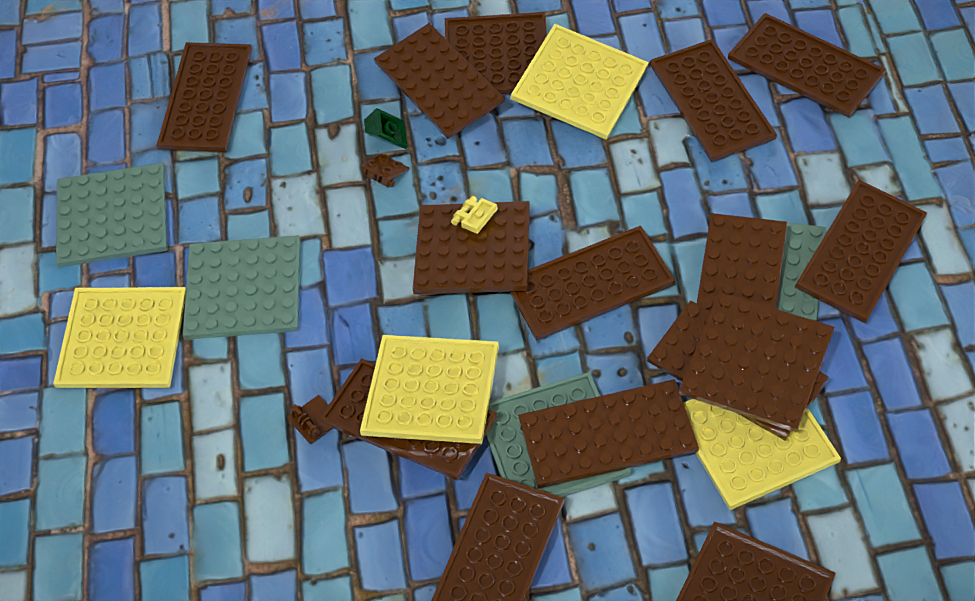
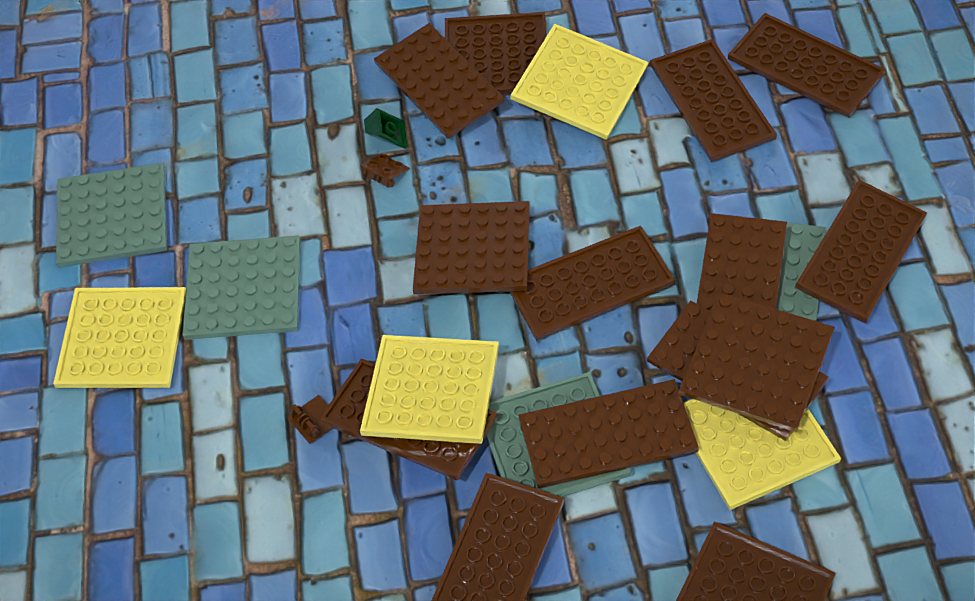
reddish brown plate [157,42,252,152] -> none
light yellow plate [451,196,498,234] -> none

